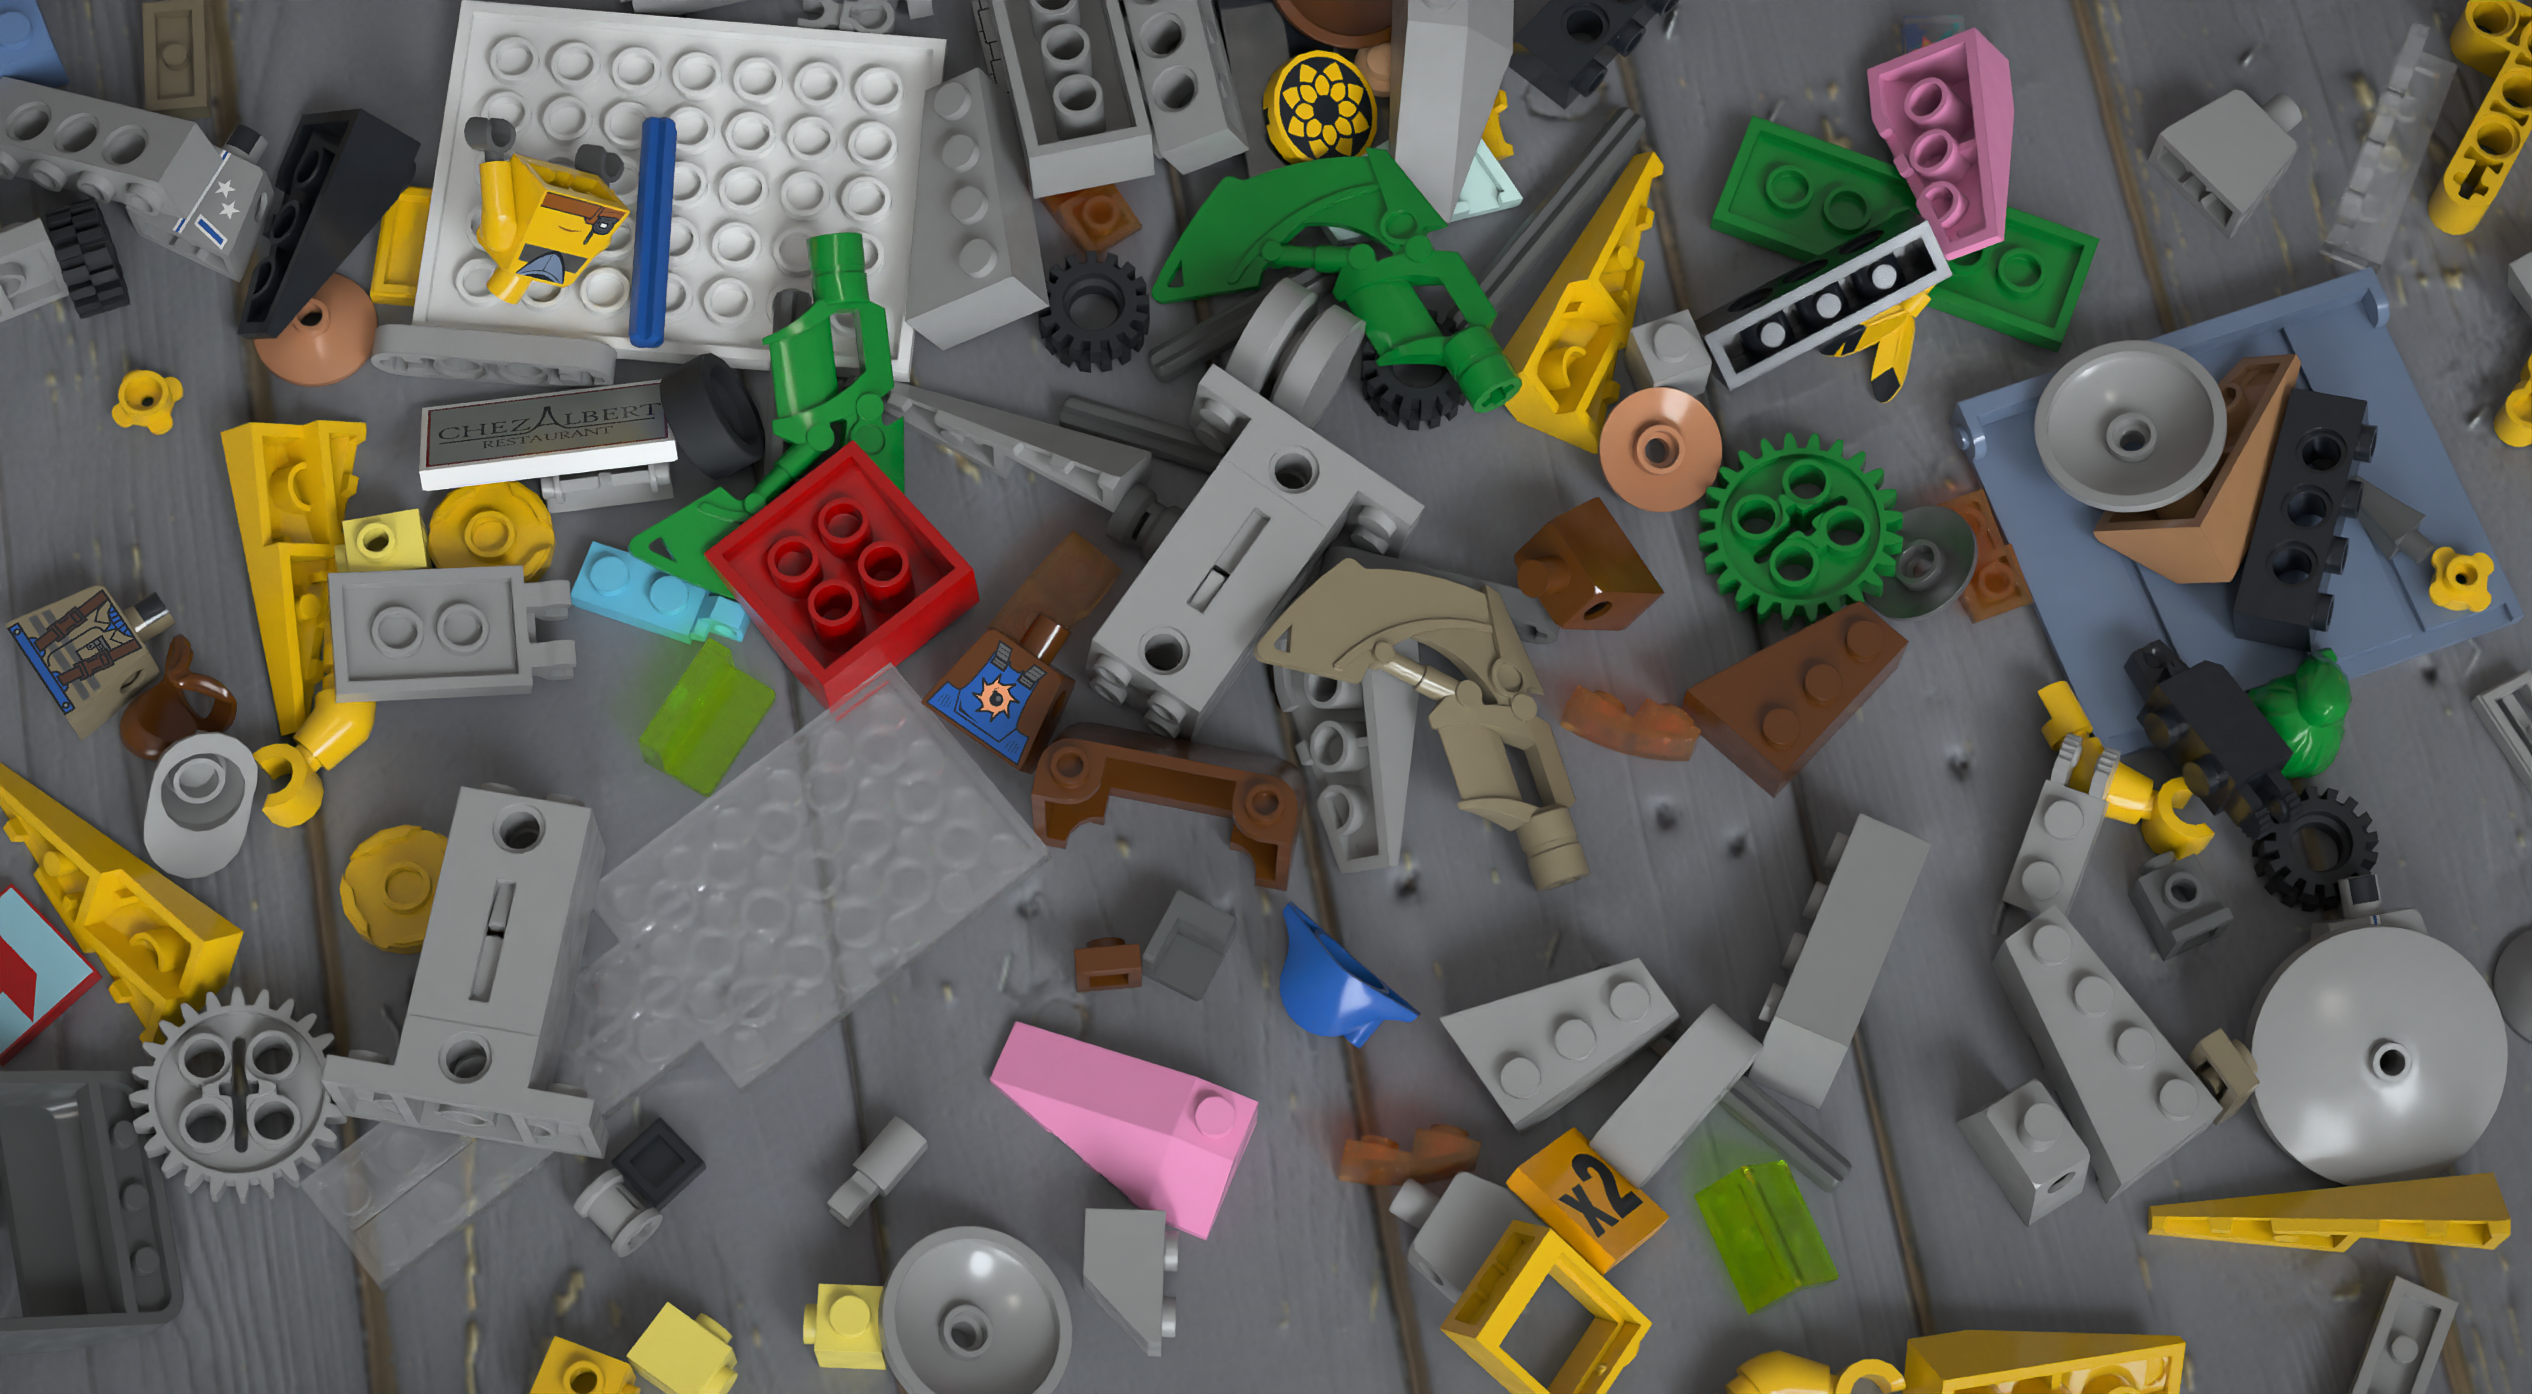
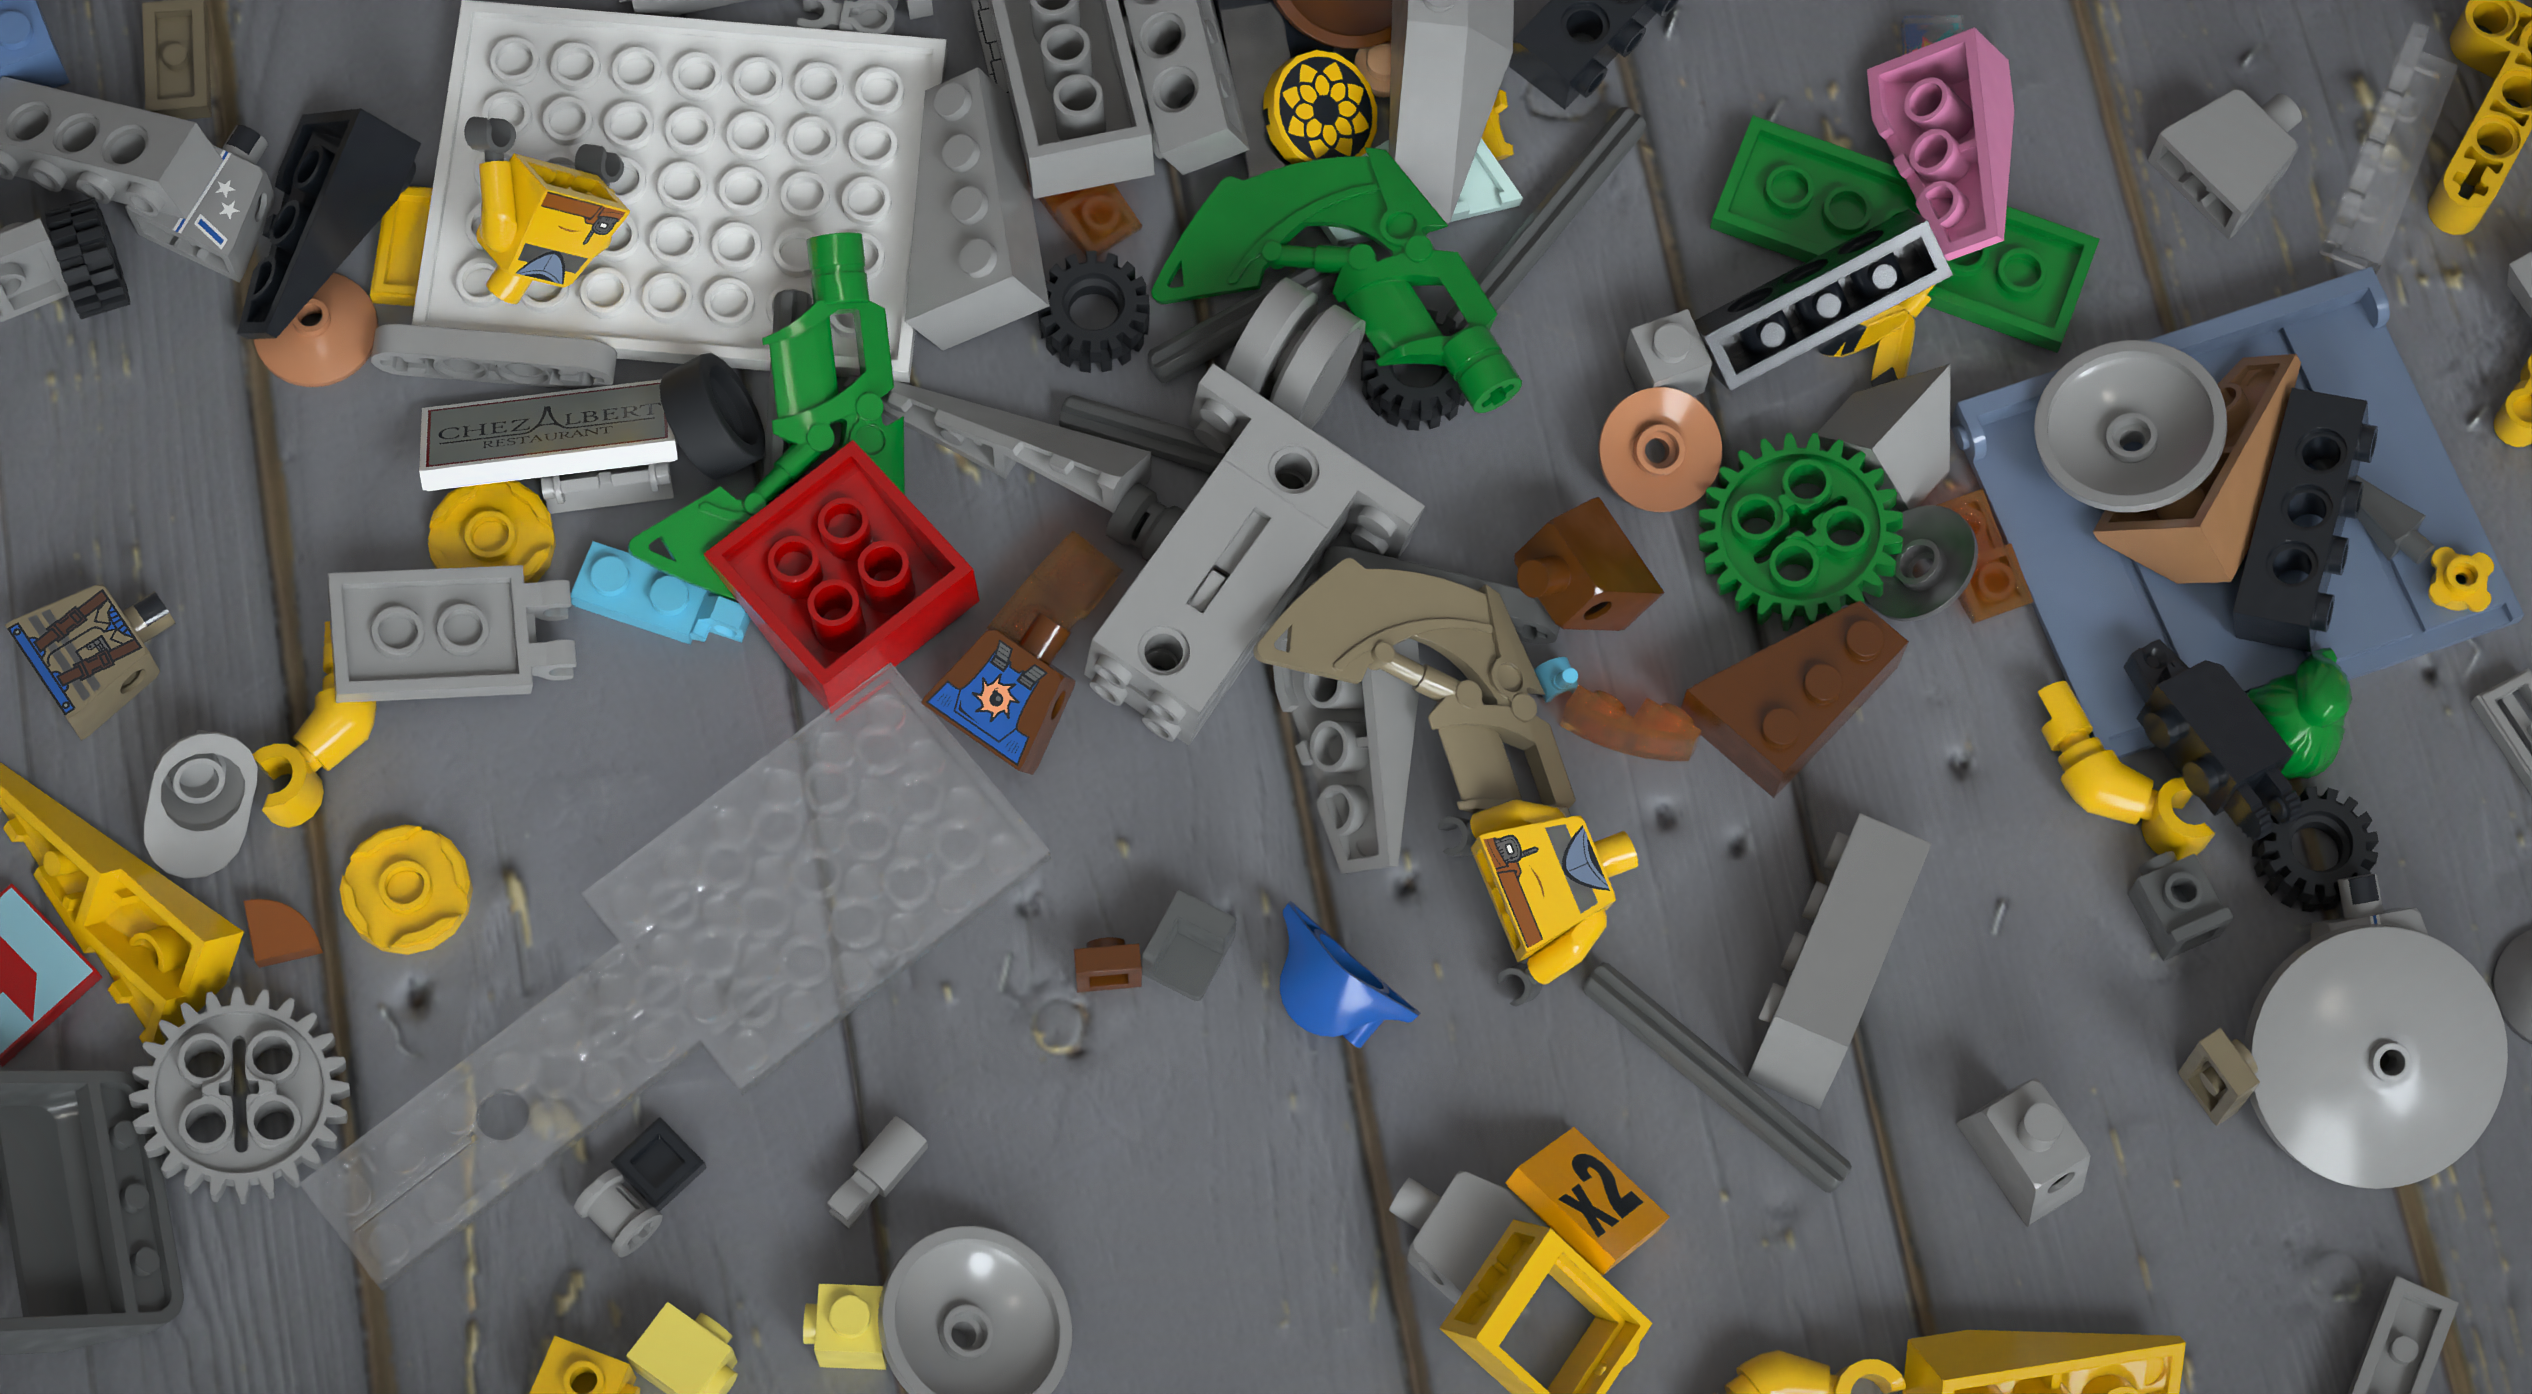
yellow plate [112,369,184,435] -> none
reddish brown piece [119,634,237,762] -> none
yellow wedge [220,420,367,736] -> none
light grey brick [321,783,609,1159] -> none
light yellow brick [335,508,433,573] -> none
blue axle [628,117,677,349] -> none
clear neon green panel [638,637,776,797] -> none
bright pink wedge [990,1021,1259,1240] -> none
reddish brown windscreen [1031,722,1306,892] -> none
light grey slope [1083,1208,1179,1357] -> none
clear orange slope [1338,1124,1482,1186] -> none
light grey wedge [1439,958,1682,1136] -> none
yellow wedge [1502,151,1664,454] -> none
light grey beam [1589,1003,1765,1190] -> none
clear neon green panel [1694,1160,1839,1315] -> none
light grey wedge [1991,904,2223,1204] -> none
light grey hinge [2001,733,2121,918] -> none
yellow wedge [2148,1172,2511,1253] -> none
none -> dark orange tile [244,899,323,968]
none -> yellow torso [1438,799,1638,1006]
none -> medium azure hand [1534,657,1581,703]
none -> light grey slope [1817,364,1951,512]

